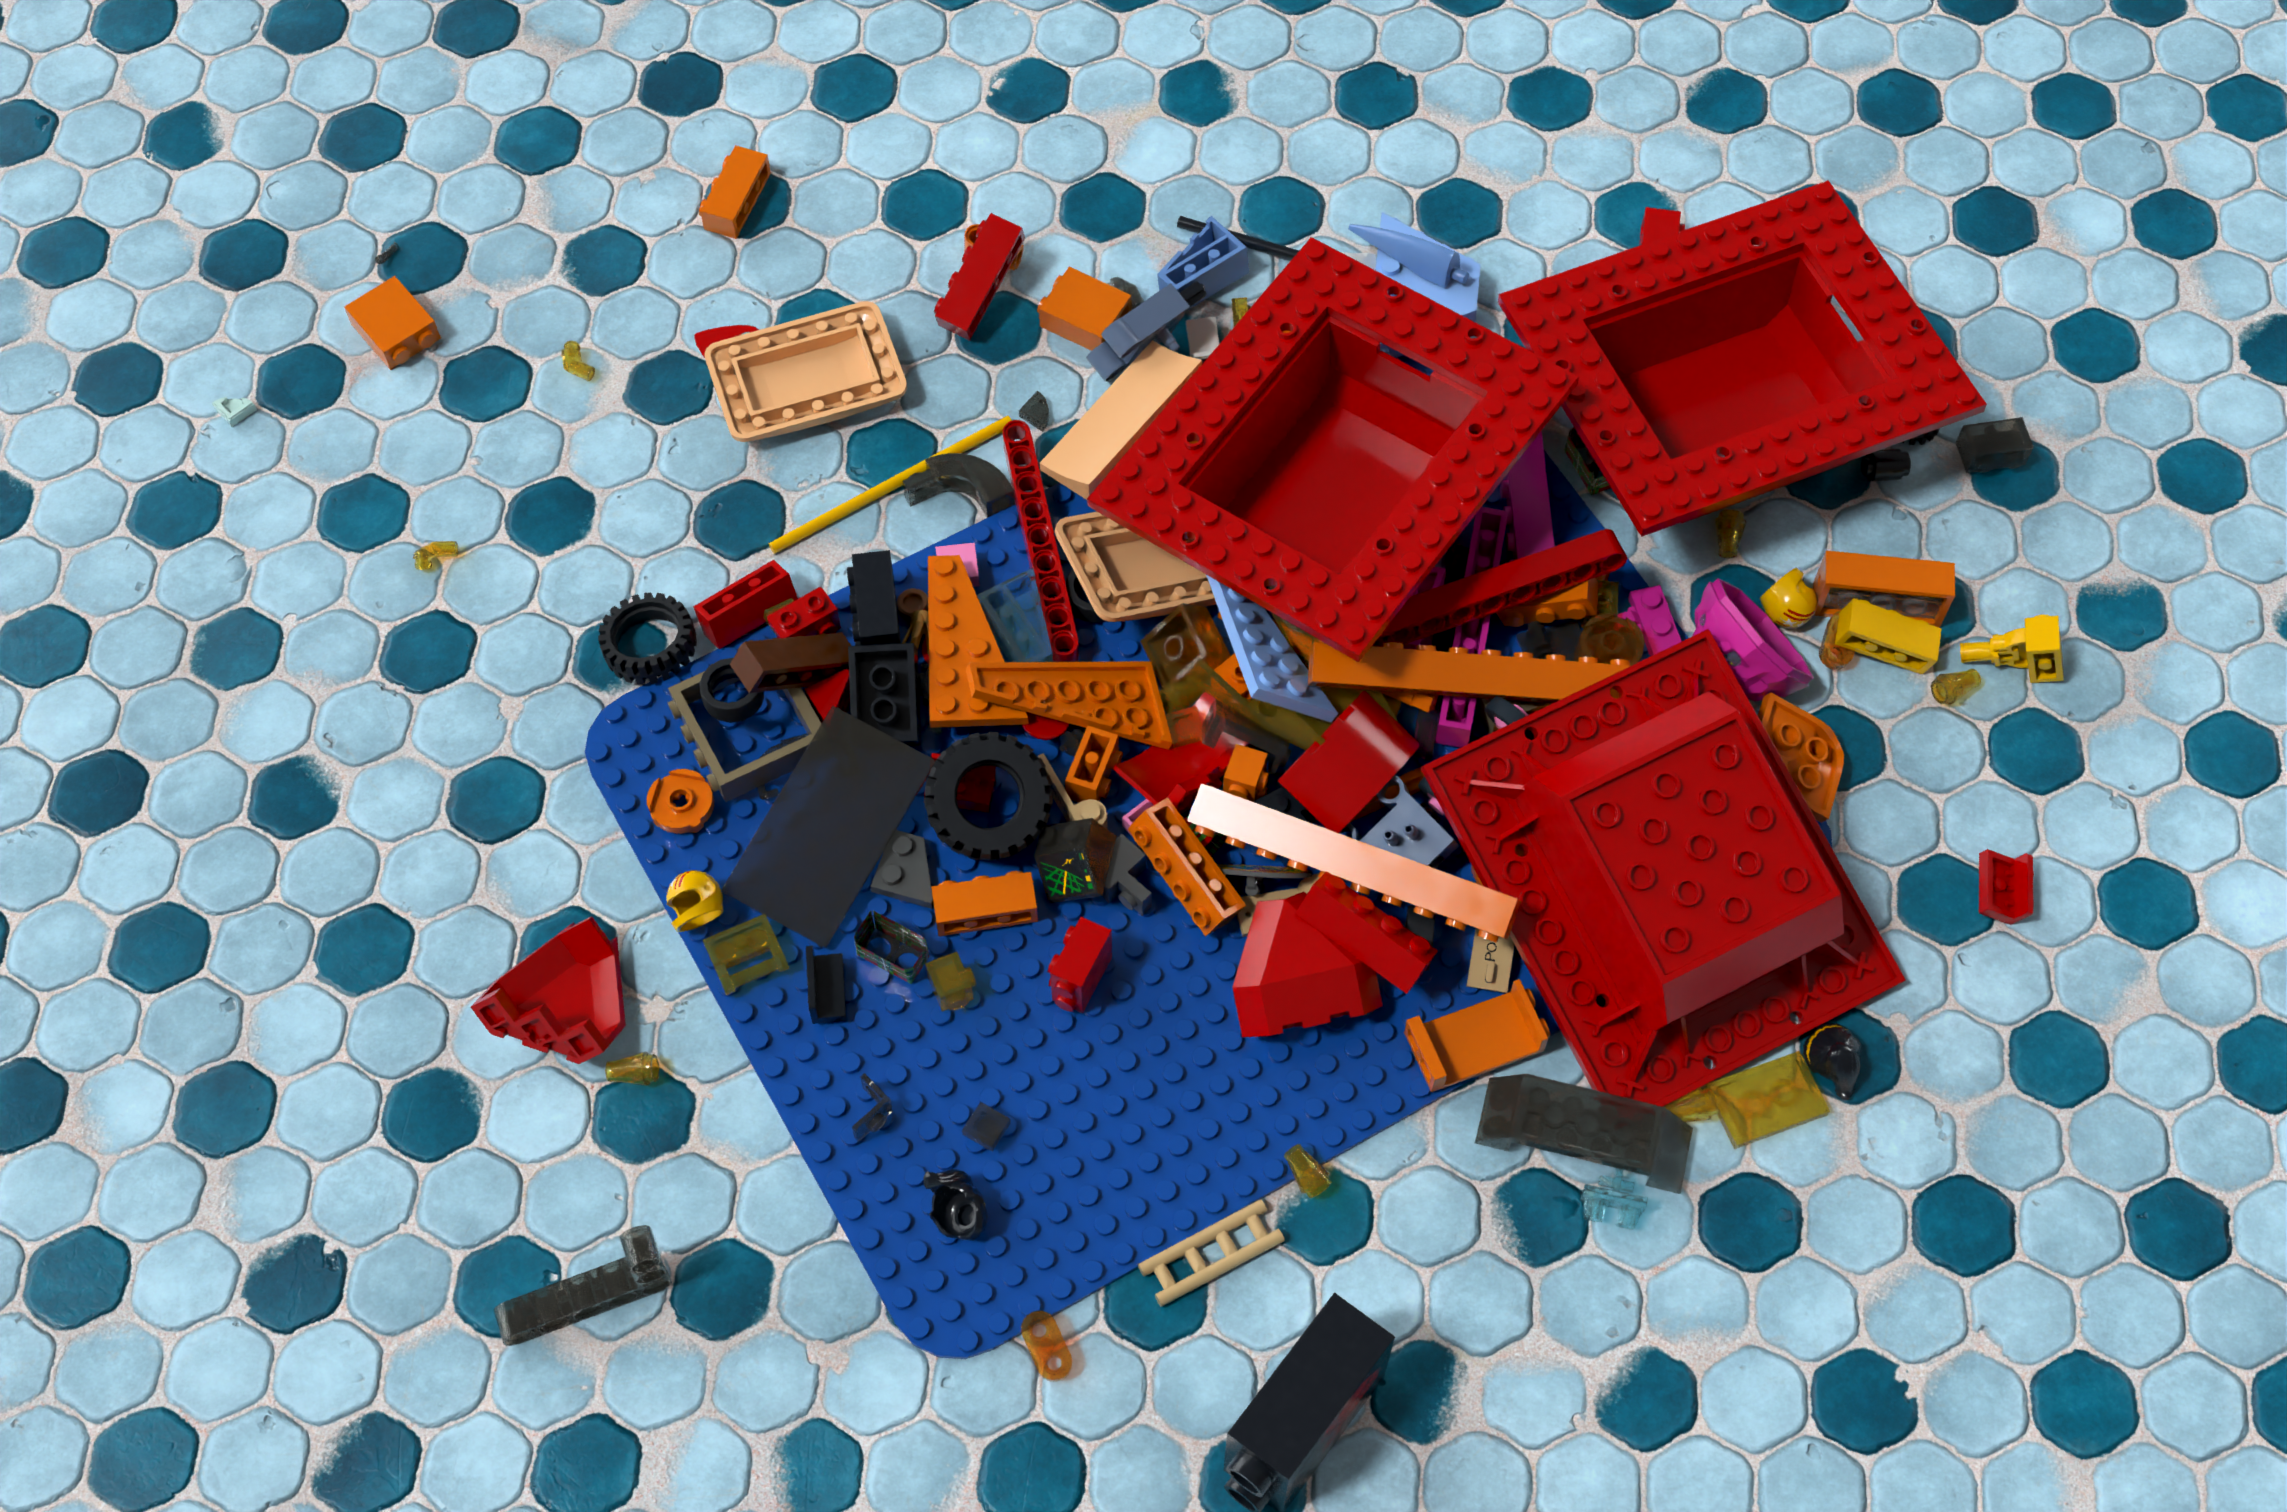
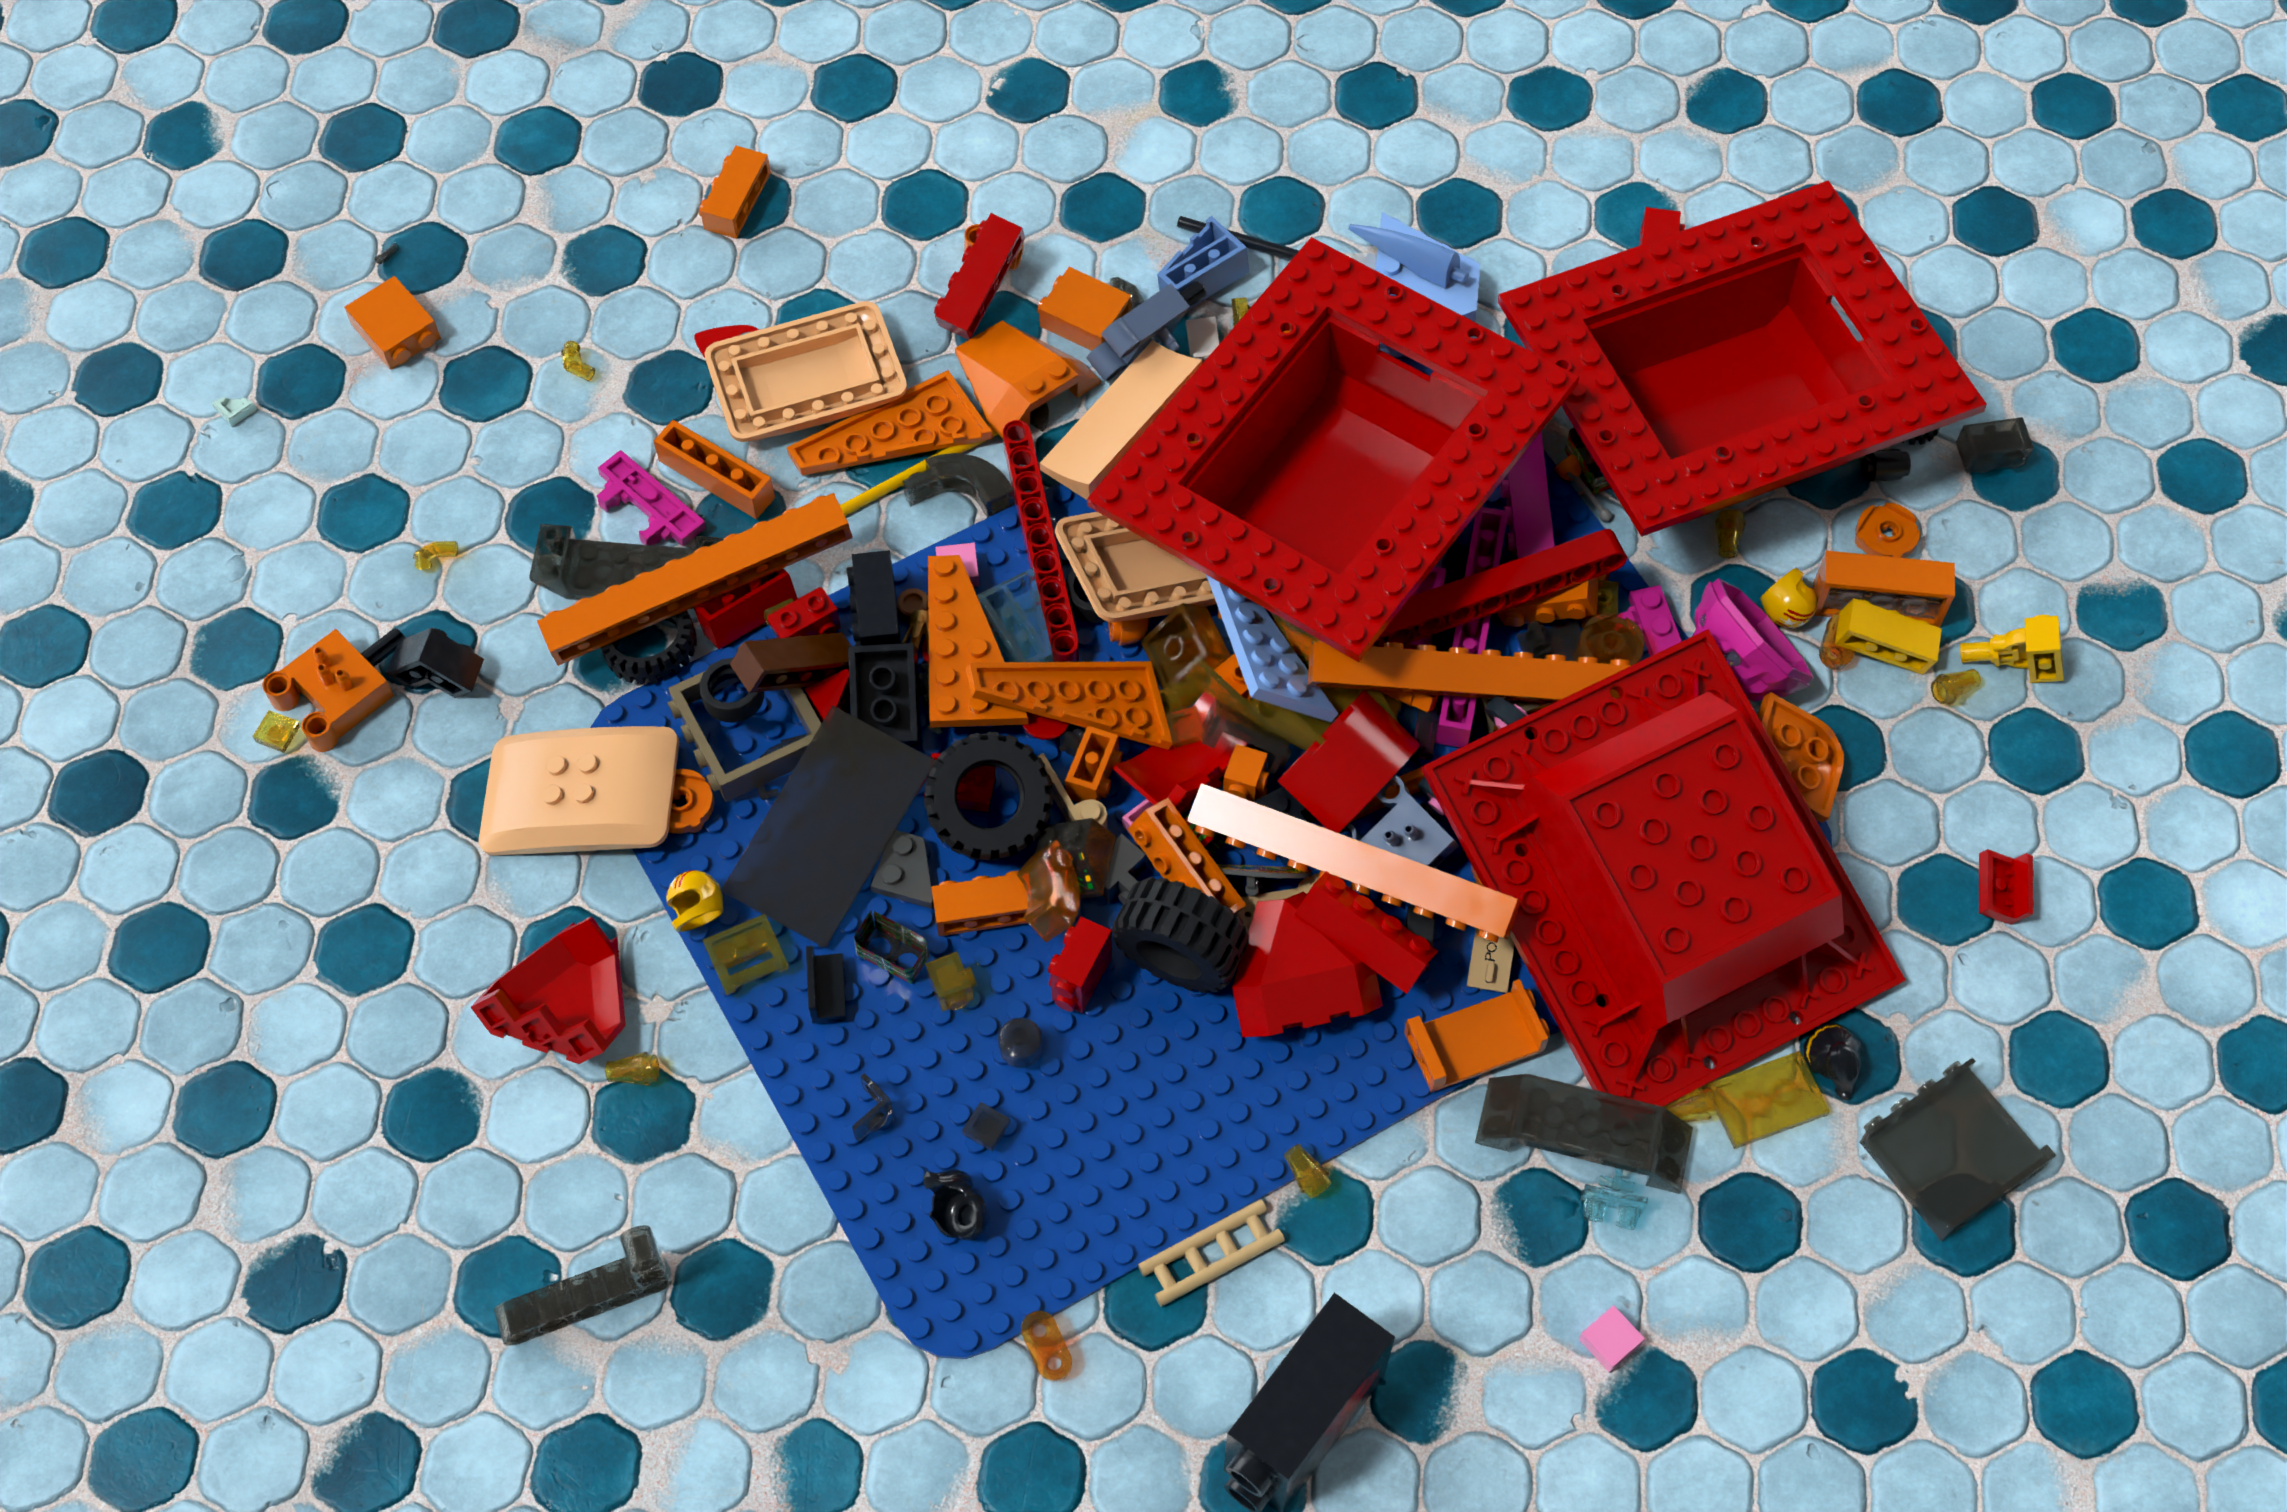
none -> clear yellow plate [252,710,300,753]
none -> orange piece [262,628,405,752]
none -> black brick [386,627,484,698]
none -> light nougat wedge [479,726,679,856]
none -> clear smoke slope [529,524,724,609]
none -> orange brick [537,493,853,666]
none -> dark pink hinge [597,450,706,549]
none -> orange brick [654,420,775,520]
none -> orange wing [786,370,993,476]
none -> orange wedge [955,320,1101,438]
none -> clear smoke head [998,1018,1043,1068]
none -> clear orange brick [1017,840,1080,942]
none -> orange piece [1108,618,1149,646]
none -> black tyre [1112,877,1249,993]
none -> hinge [1554,454,1612,522]
none -> bright pink piece [1579,1305,1645,1373]
none -> orange plate [1855,503,1921,558]
none -> clear smoke panel [1859,1057,2056,1242]

